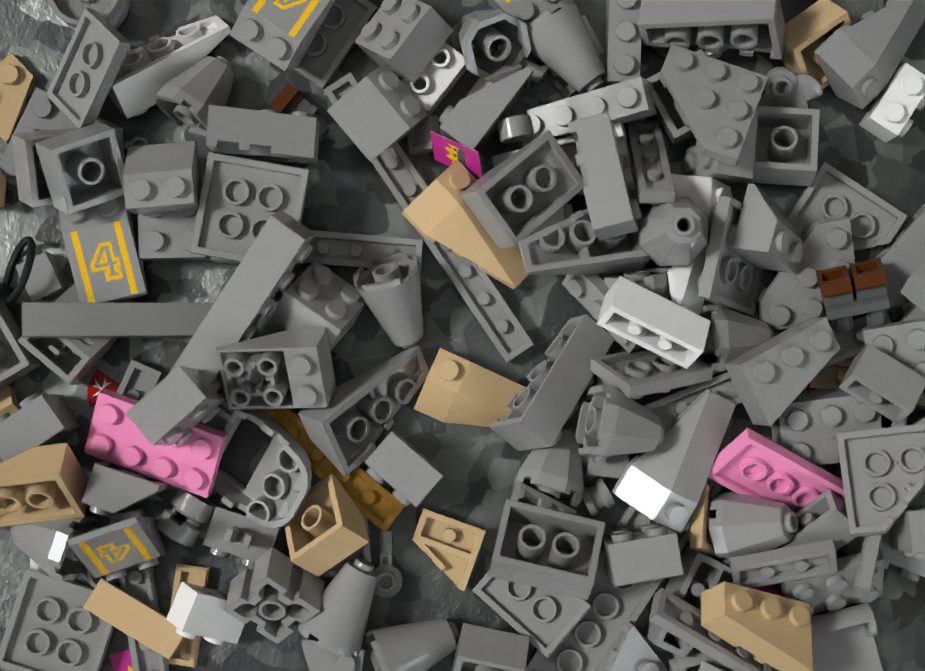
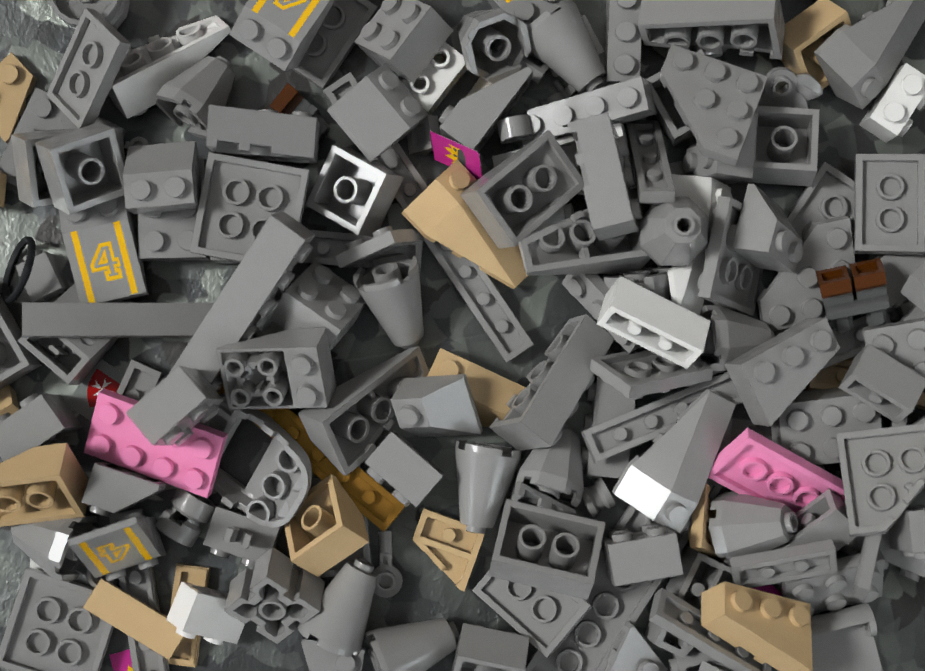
light grey cone [575,385,664,458] -> none
none -> light grey brick [306,145,404,237]
none -> light grey wing [335,226,424,268]
none -> light grey slope [391,374,483,437]
none -> light grey cone [455,440,522,534]
none -> light grey plate [854,154,925,255]

